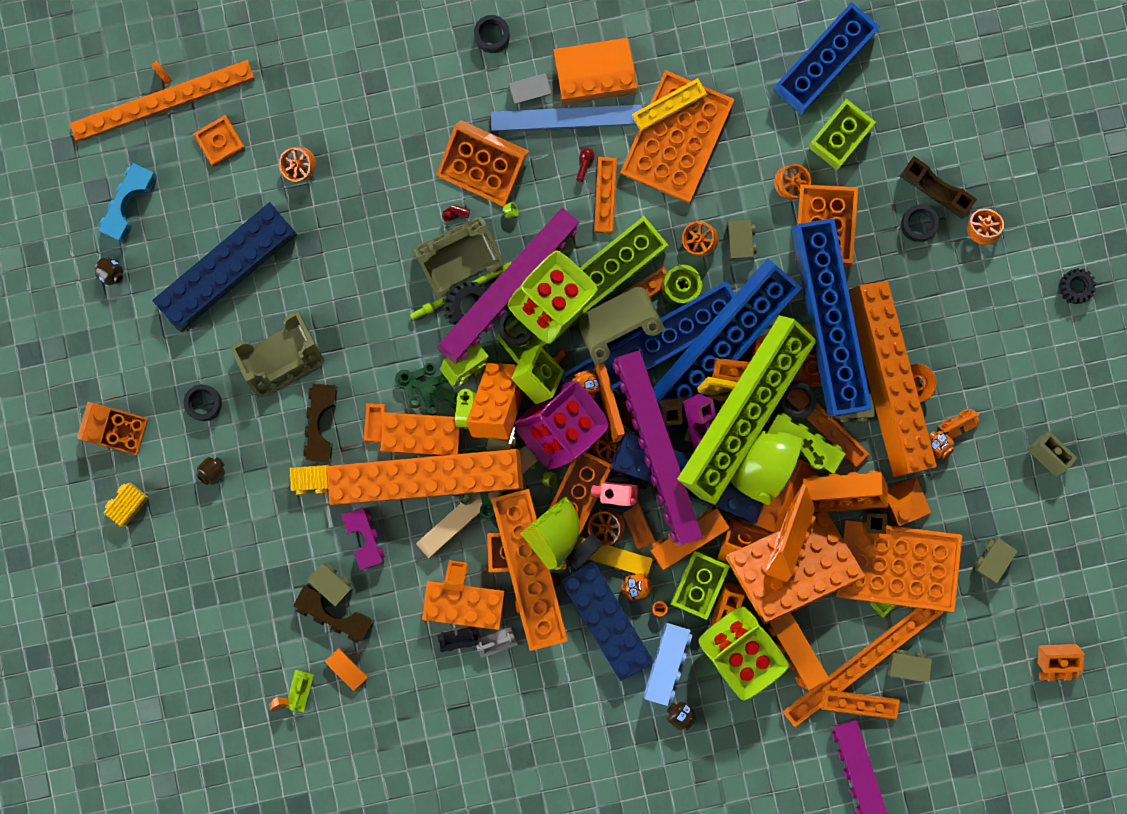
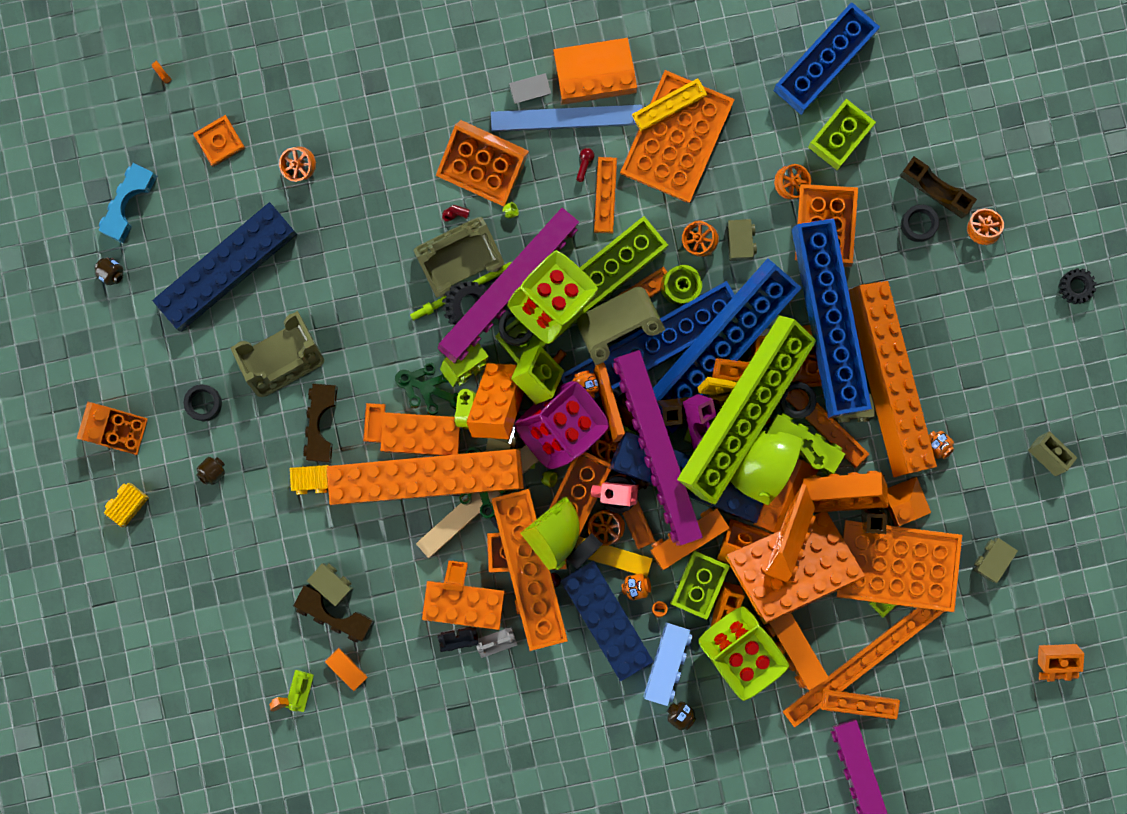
orange plate [69,60,255,142] -> none
magenta arch [341,507,385,570] -> none
black tyre [474,15,510,53] -> none
olive brick [887,649,932,682] -> none
orange dish [910,364,937,402] -> none
orange hinge [938,409,980,439] -> none

